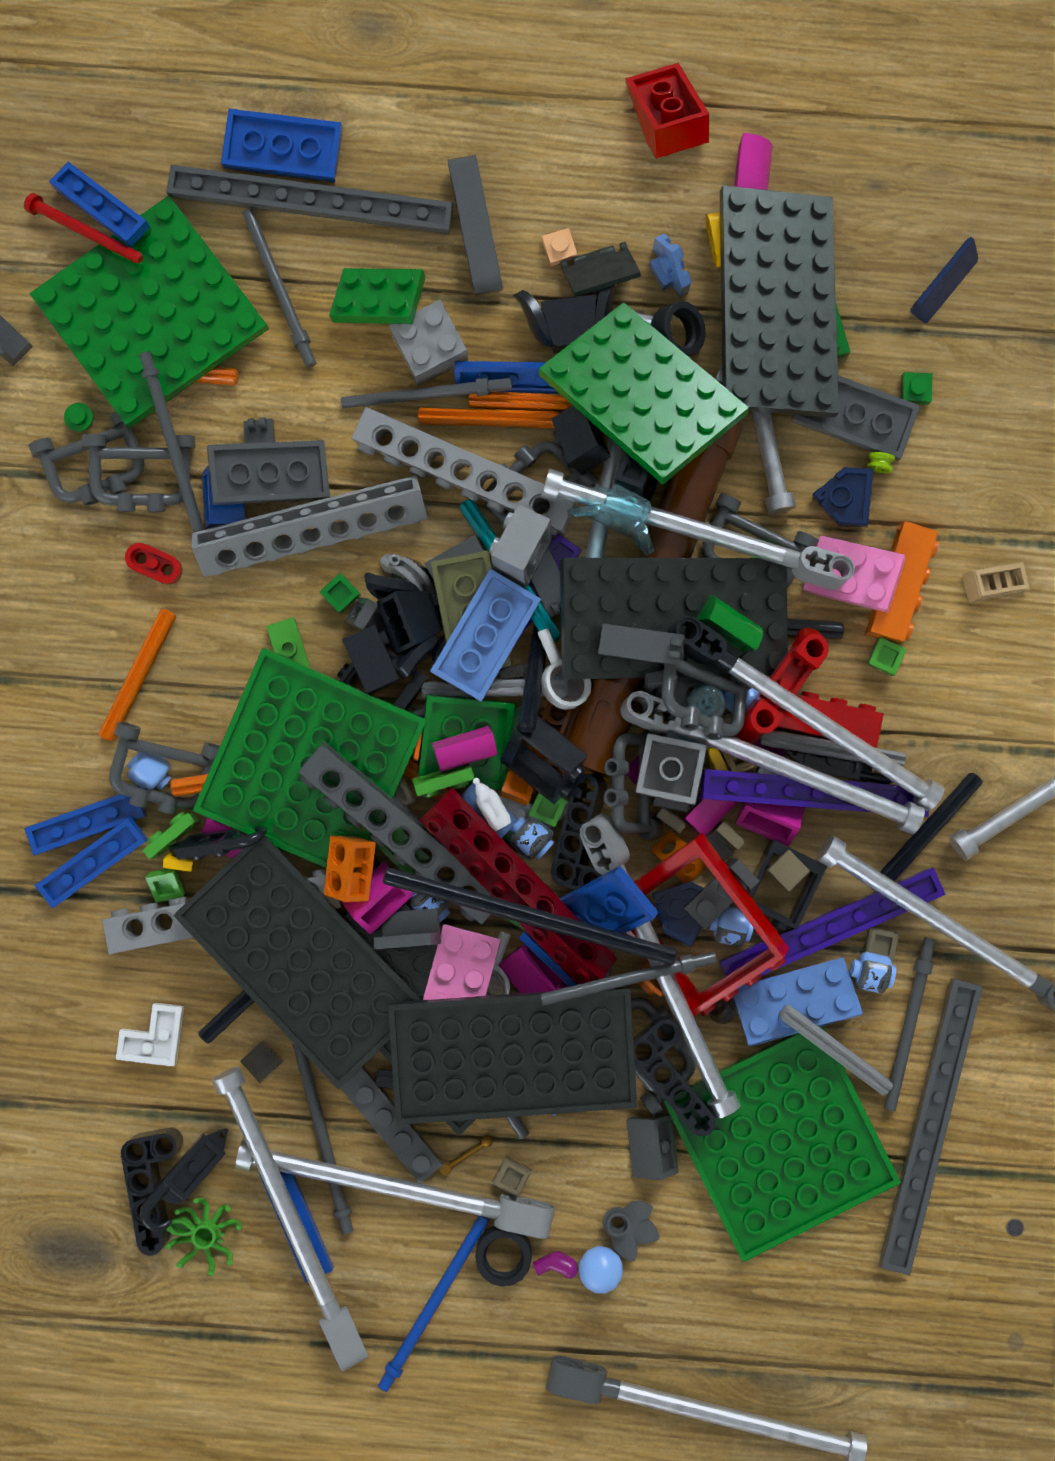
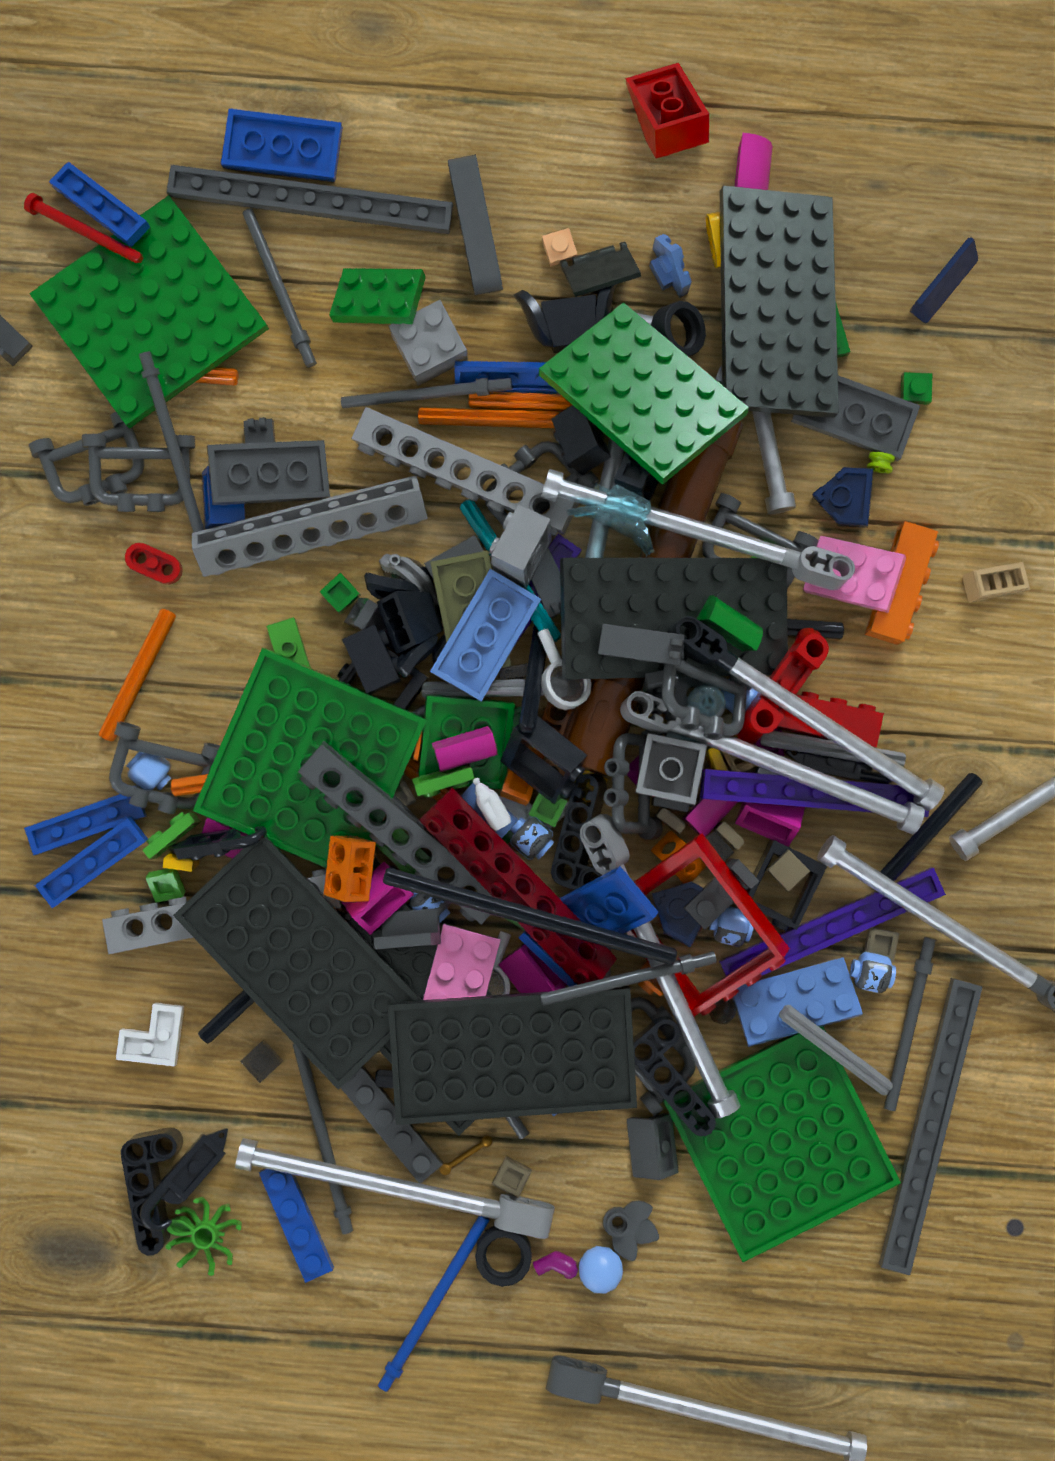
green plate [64,403,94,432] -> none
flat silver piece [211,1066,369,1372] -> none
bright green plate [866,637,907,676] -> none

